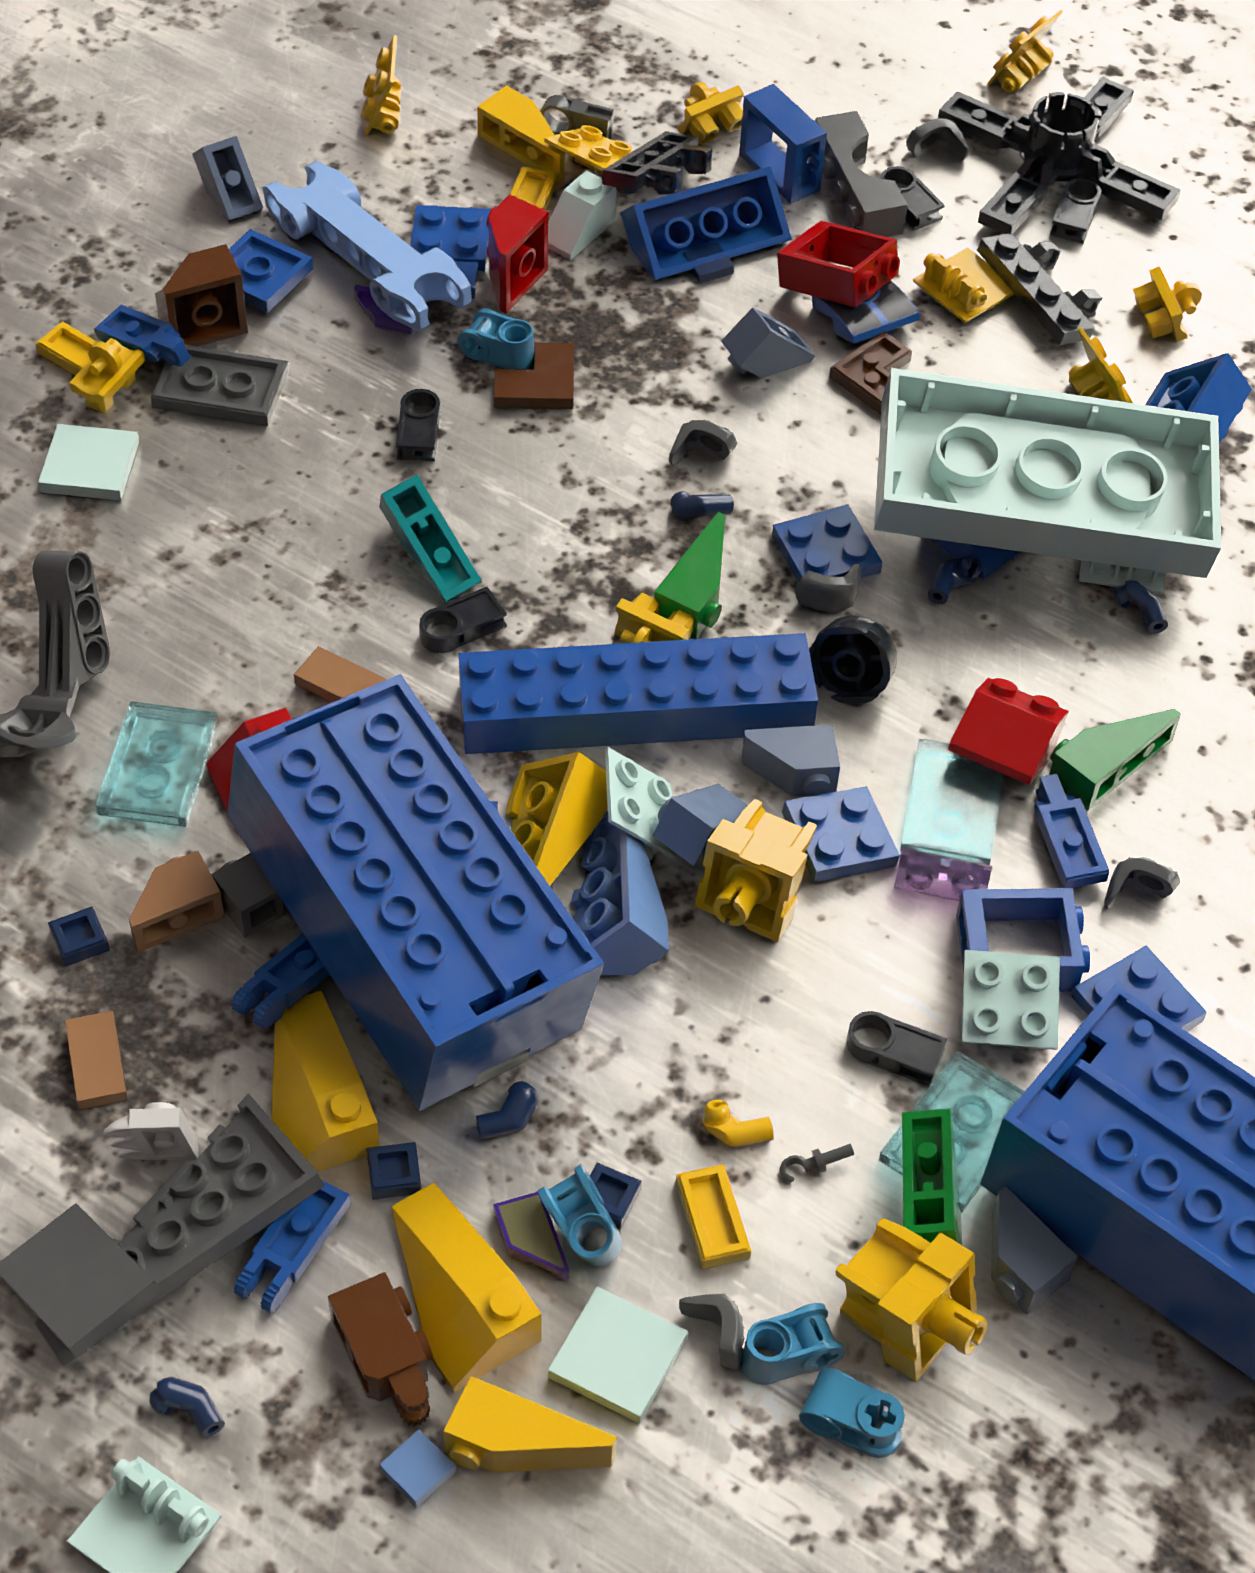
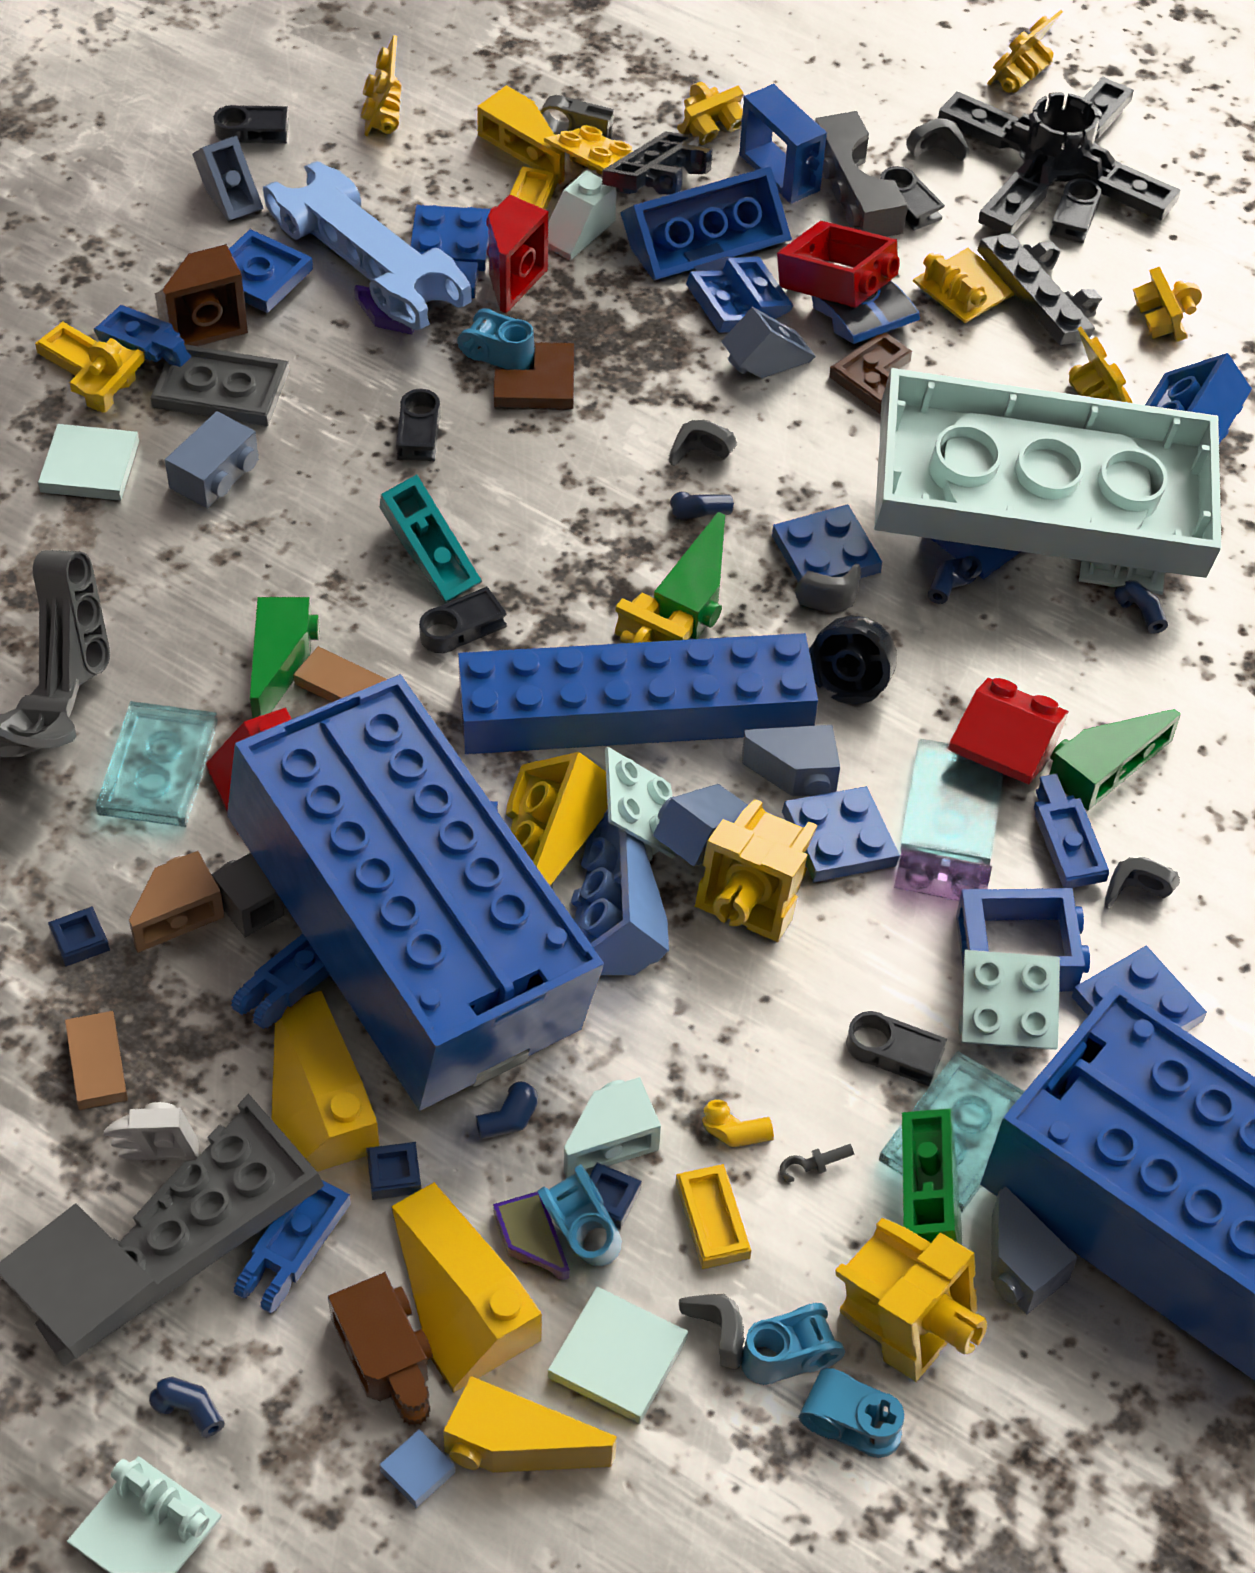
none -> sand blue brick [165,411,259,509]
none -> black piece [213,105,289,143]
none -> green slope [250,597,320,719]
none -> light aqua slope [564,1077,661,1178]
none -> blue slope [686,257,793,333]

